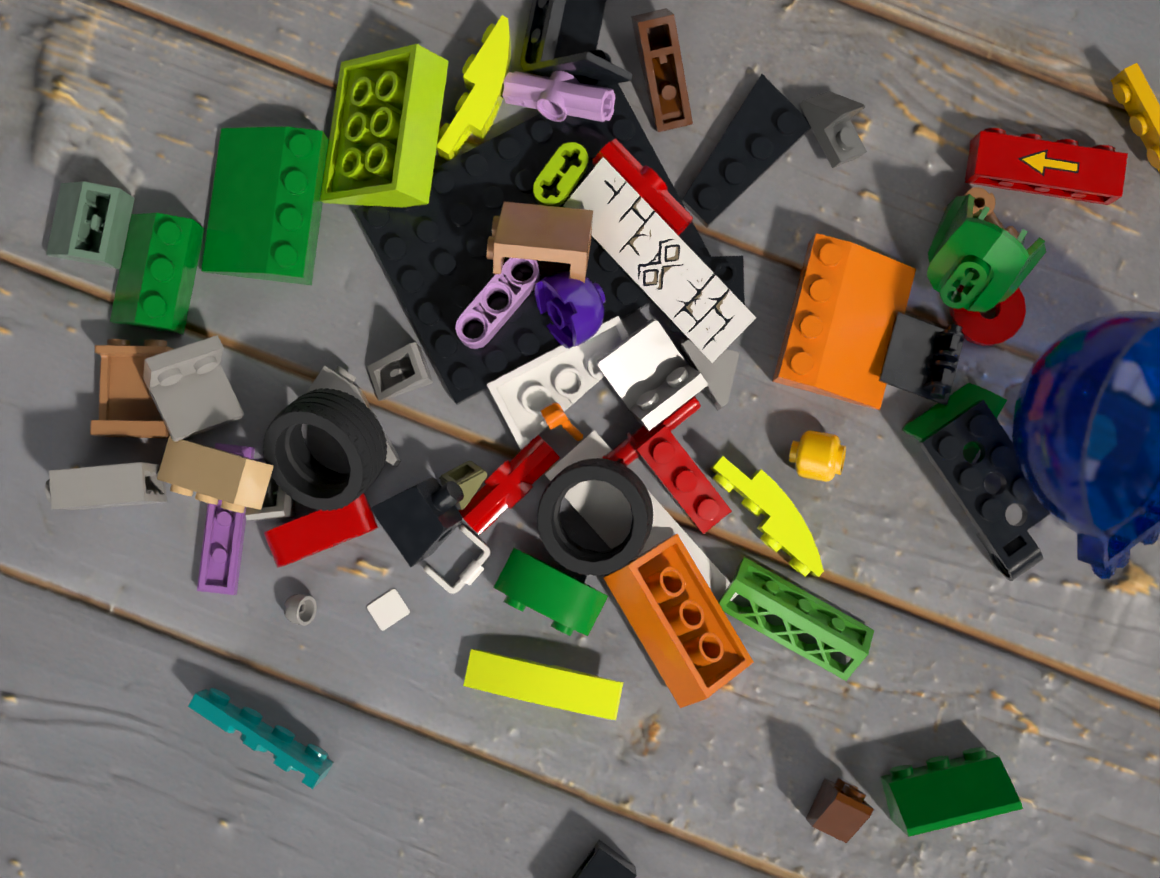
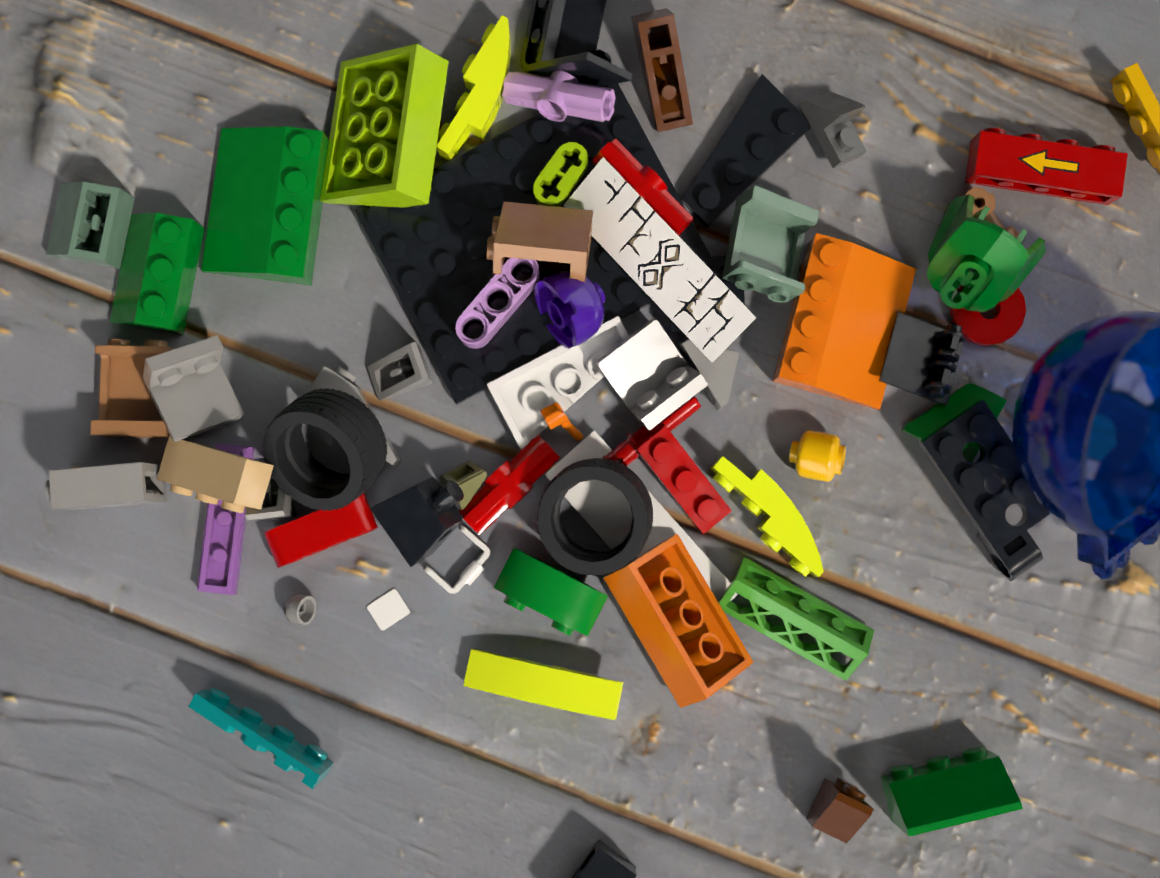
none -> sand green panel [722,185,819,303]

